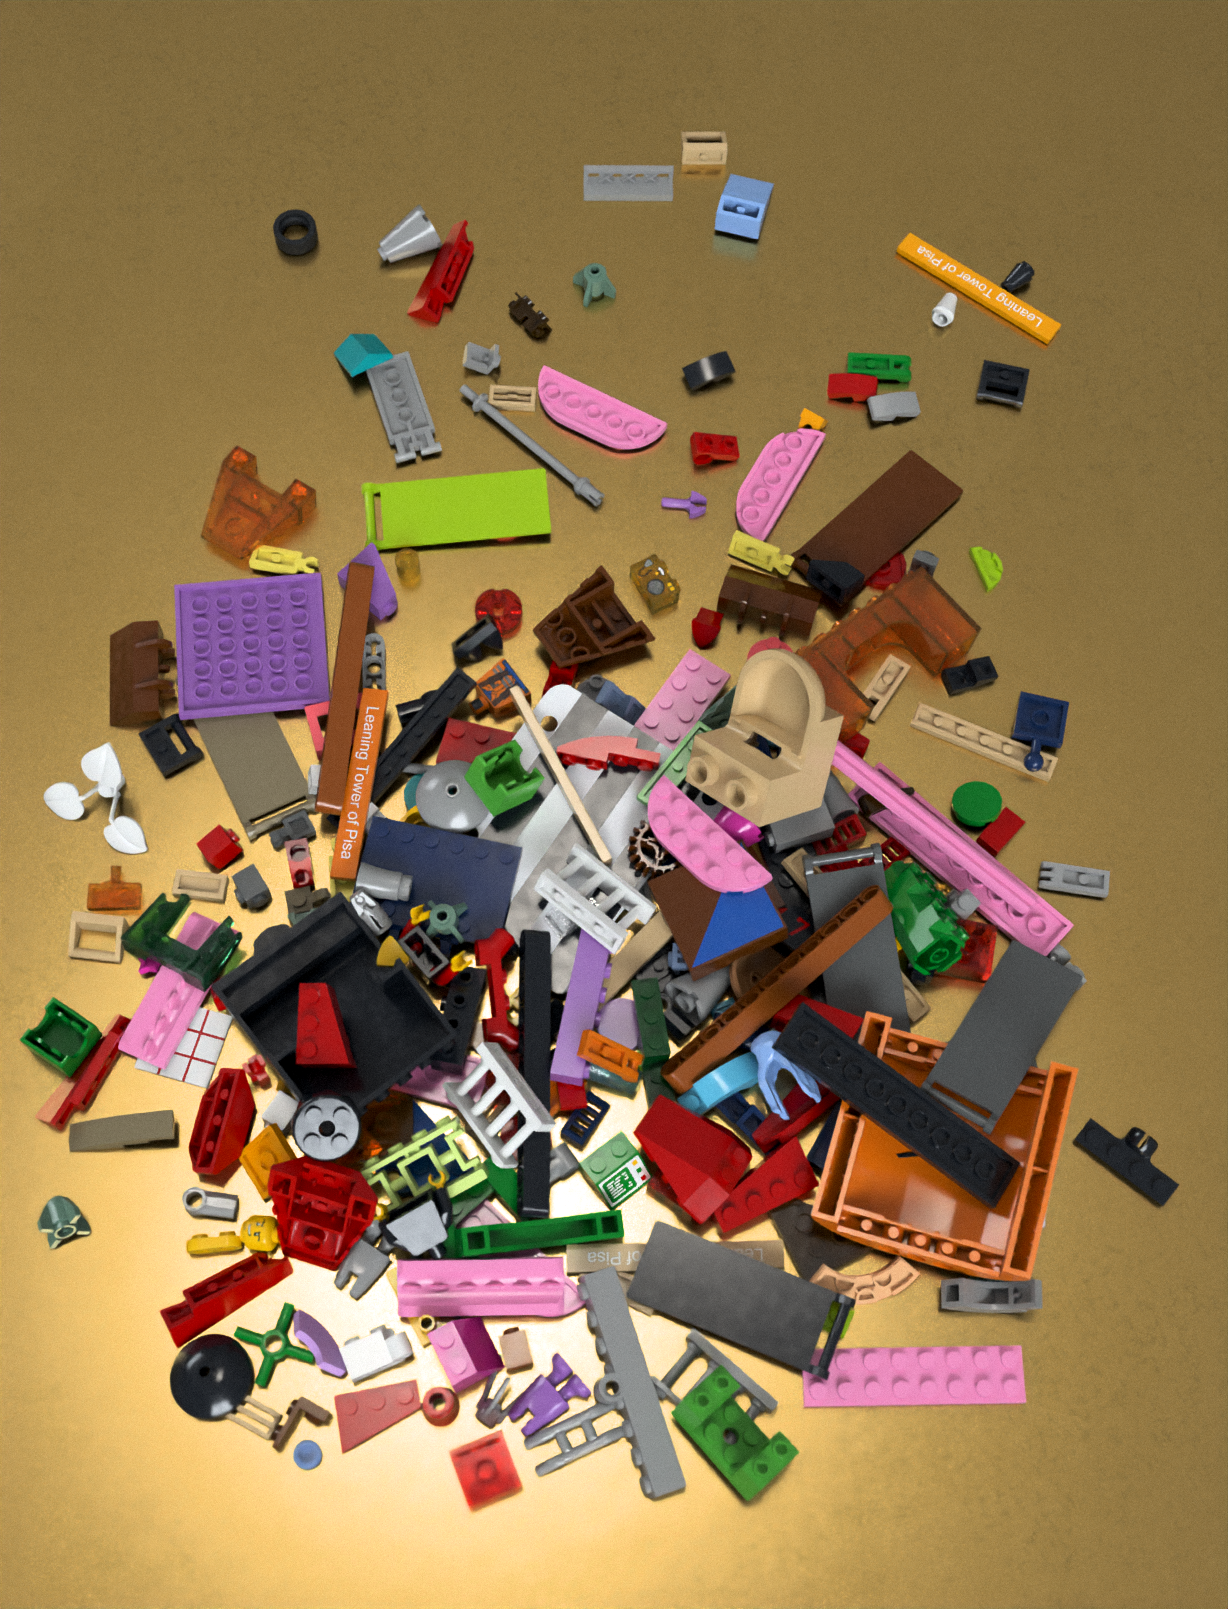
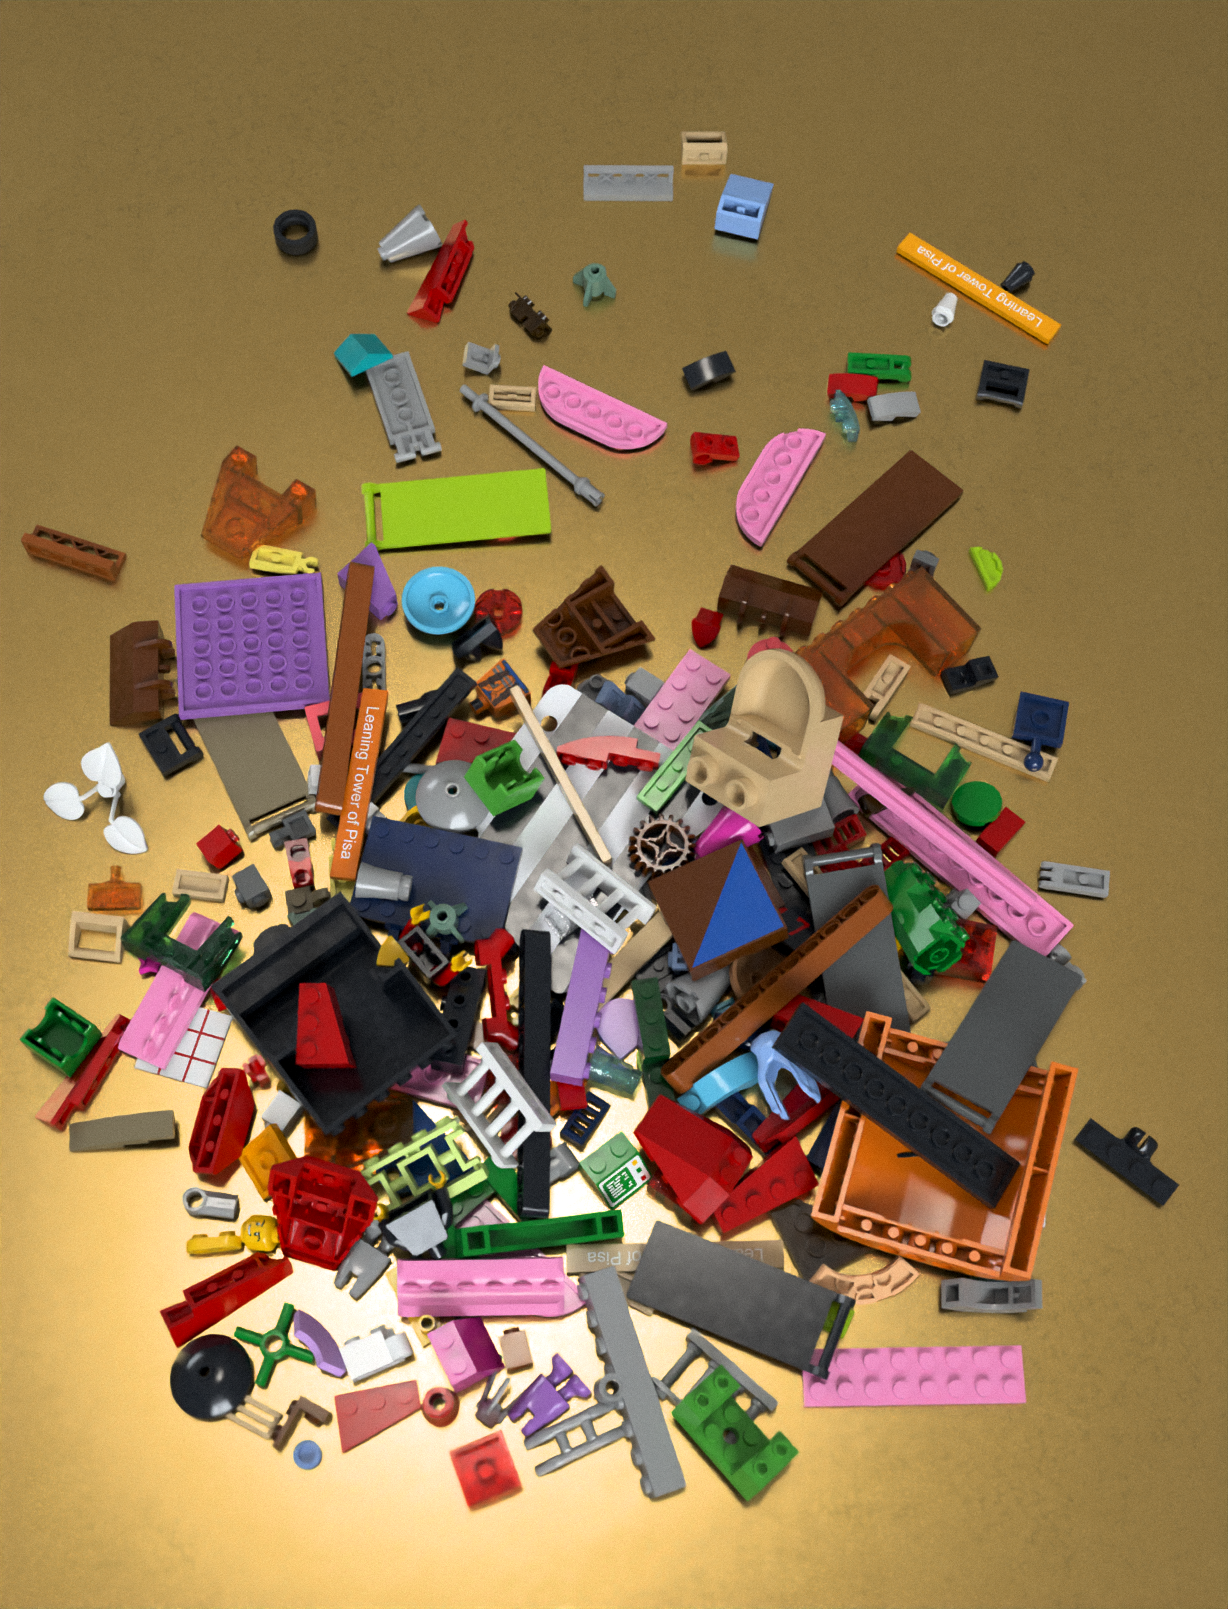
sand green brick [37,1196,91,1249] -> none
plate [291,1089,362,1161] -> none
light grey hinge [350,888,392,936] -> none
clear yellow brick [395,548,421,581] -> none
orange plate [577,1029,643,1083] -> none
clear yellow brick [630,553,681,615] -> none
bright pink plate [648,775,773,893] -> none
medium lavender bar [661,491,707,518] -> none
light yellow plate [728,530,795,575] -> none
light orange tile [798,408,828,431] -> none
black slope [806,560,865,606] -> none
none -> dark orange fence [21,524,127,581]
none -> medium azure dish [402,567,475,634]
none -> light grey brick [624,667,664,708]
none -> clear light blue slope [830,390,860,442]
none -> clear green wedge [858,712,972,809]

